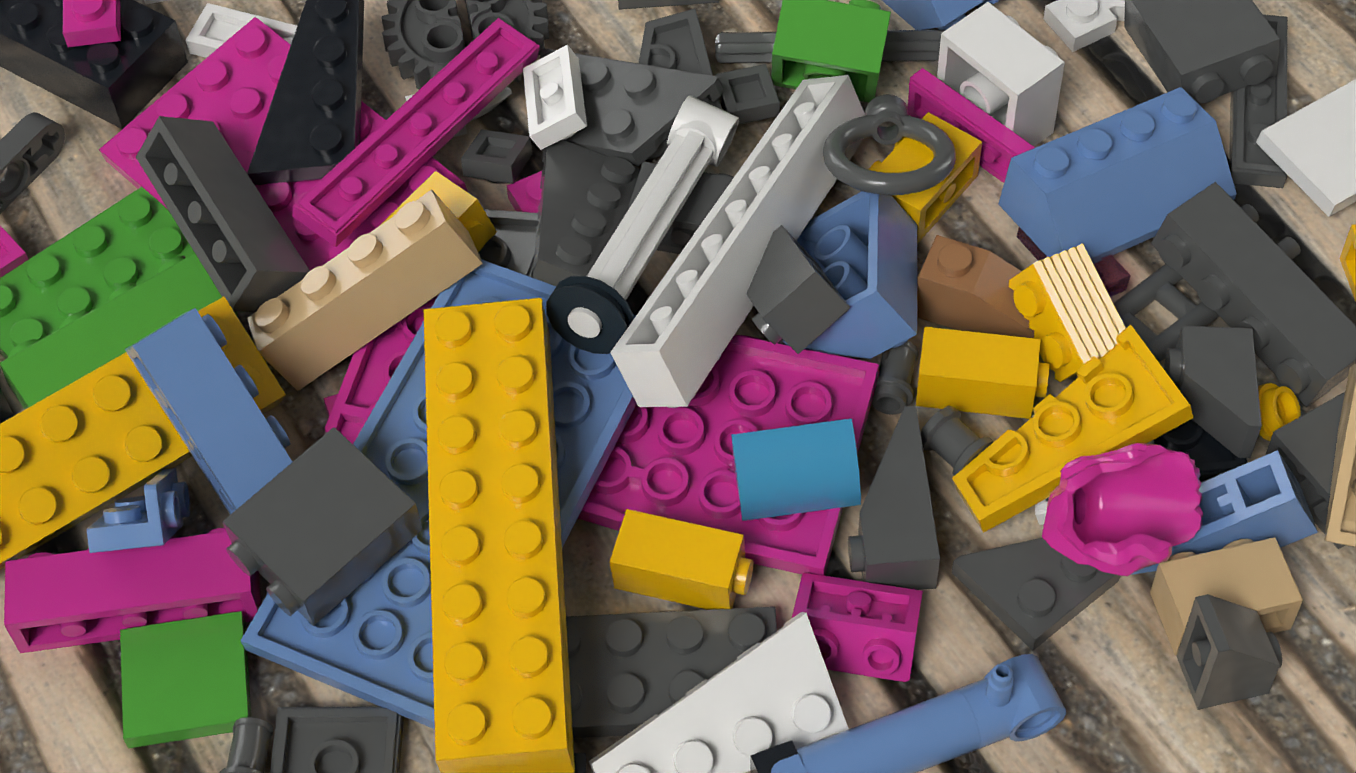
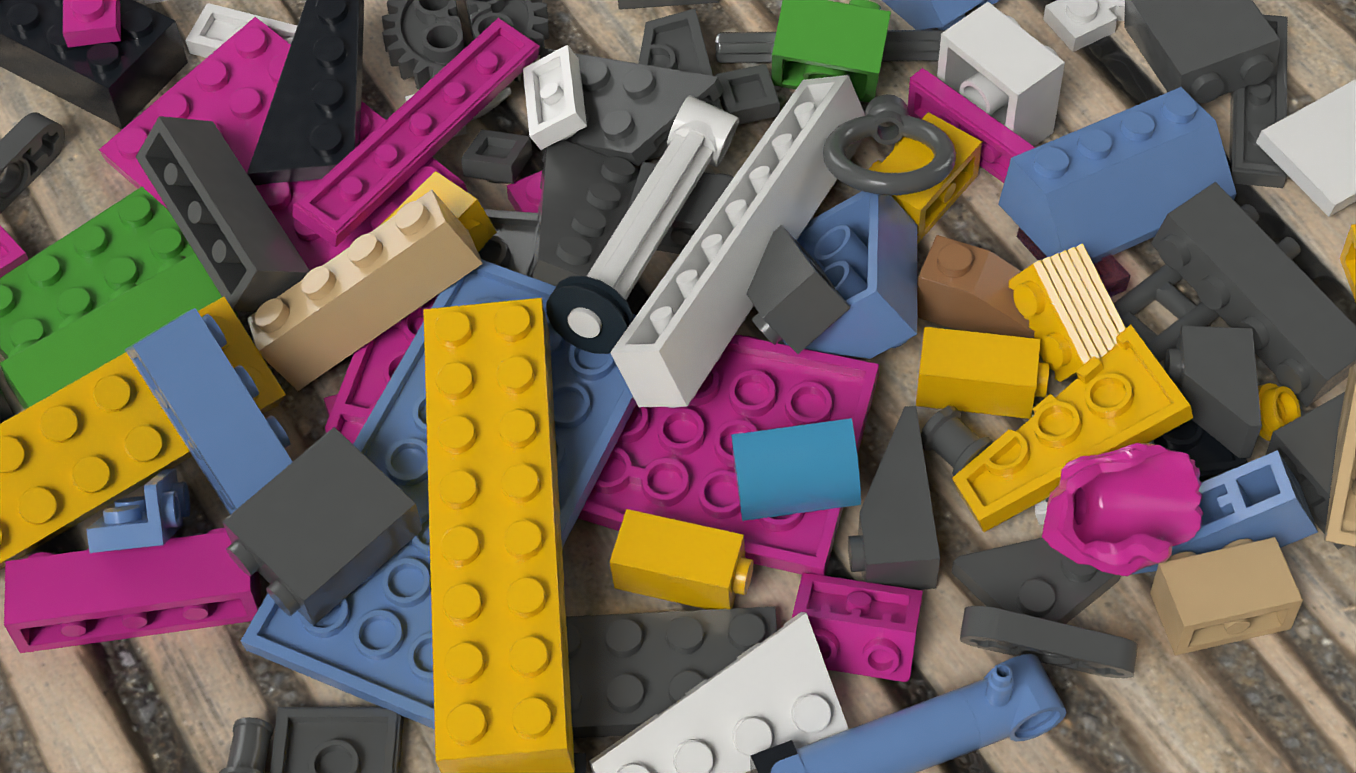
bright green tile [120,611,251,749] -> none
dark grey pin [872,341,919,415] -> none
dark grey slope [1176,594,1282,710] -> none
none -> dark grey beam [960,606,1138,678]

